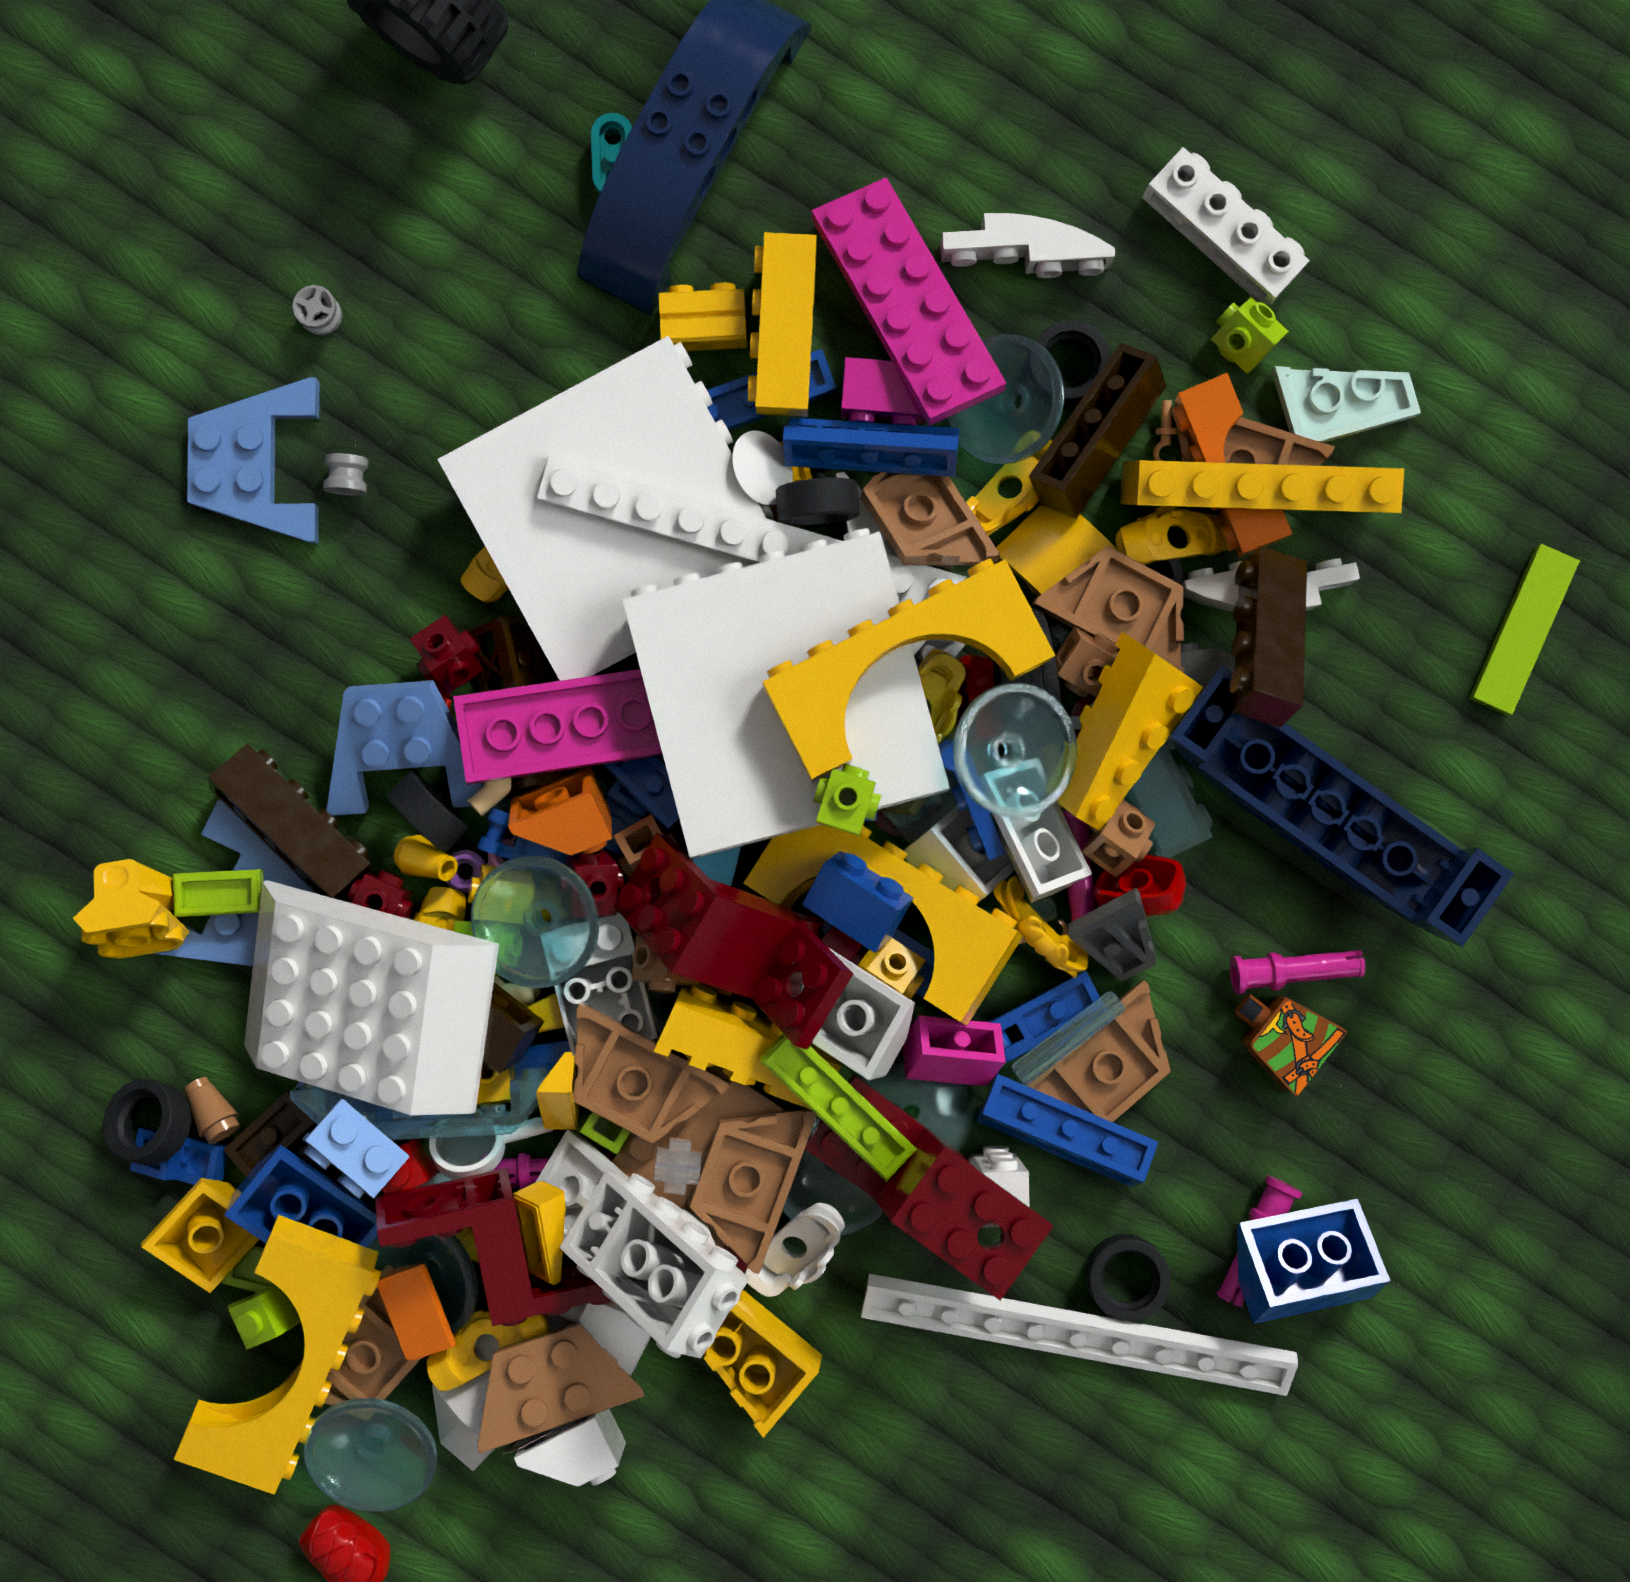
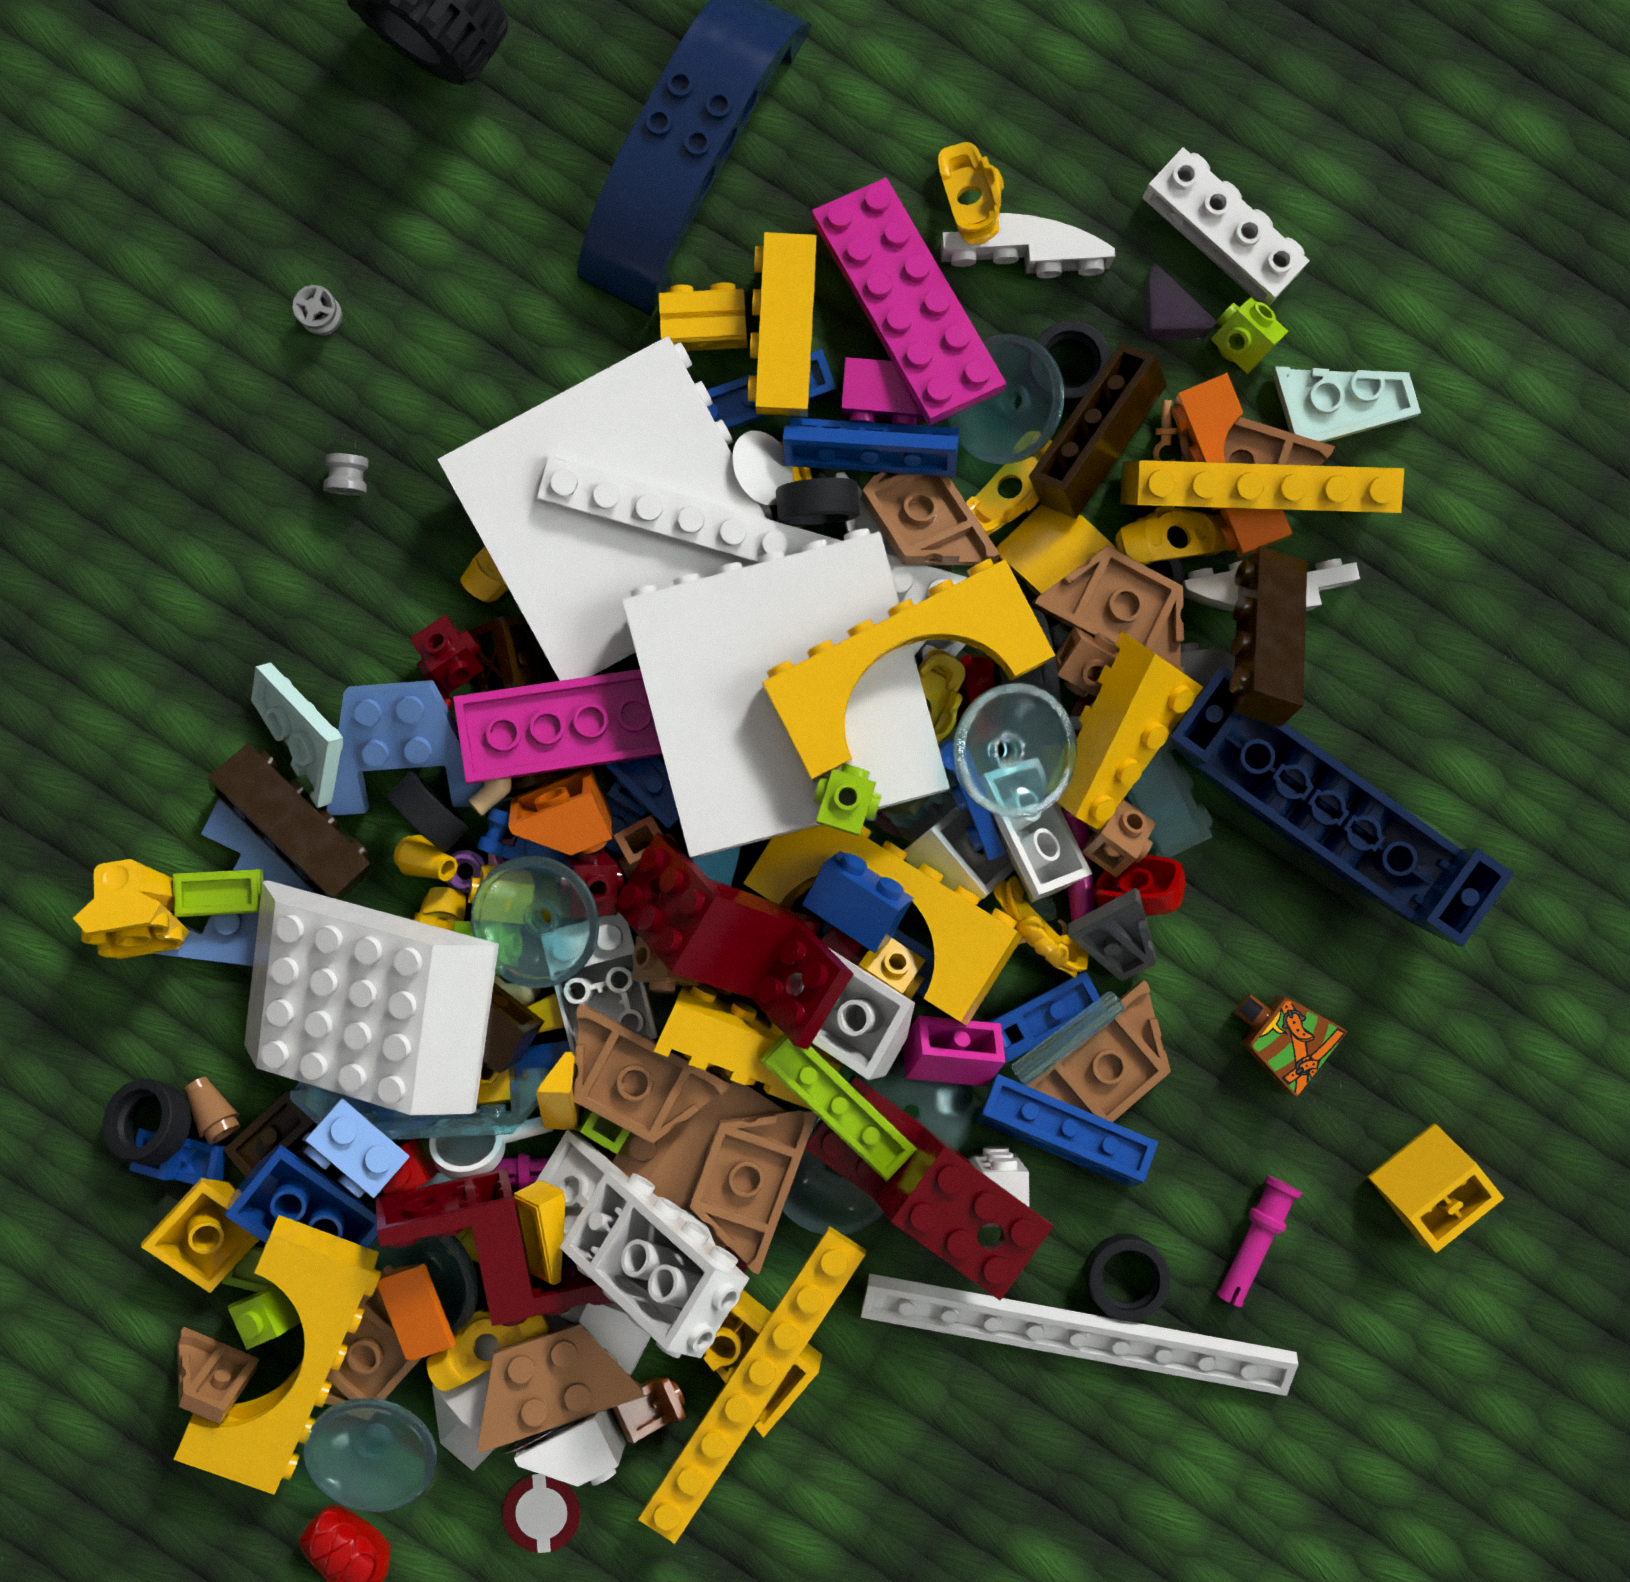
medium blue wing [187,377,320,544] -> none
dark red brick [347,870,414,919] -> none
teal plate [591,113,632,195] -> none
clear gear [653,1137,702,1195] -> none
white piece [745,1203,845,1297] -> none
dark pink pin [1229,949,1365,994] -> none
blue slope [1237,1199,1390,1324] -> none
lime tile [1469,543,1580,716] -> none
none -> medium nougat wing [177,1327,260,1424]
none -> light aqua wing [251,662,343,808]
none -> sticker [503,1474,580,1553]
none -> dark orange bracket [613,1377,686,1443]
none -> yellow plate [638,1226,866,1544]
none -> yellow piece [938,142,1004,244]
none -> clear purple slope [1143,264,1217,340]
none -> yellow slope [1367,1123,1504,1253]

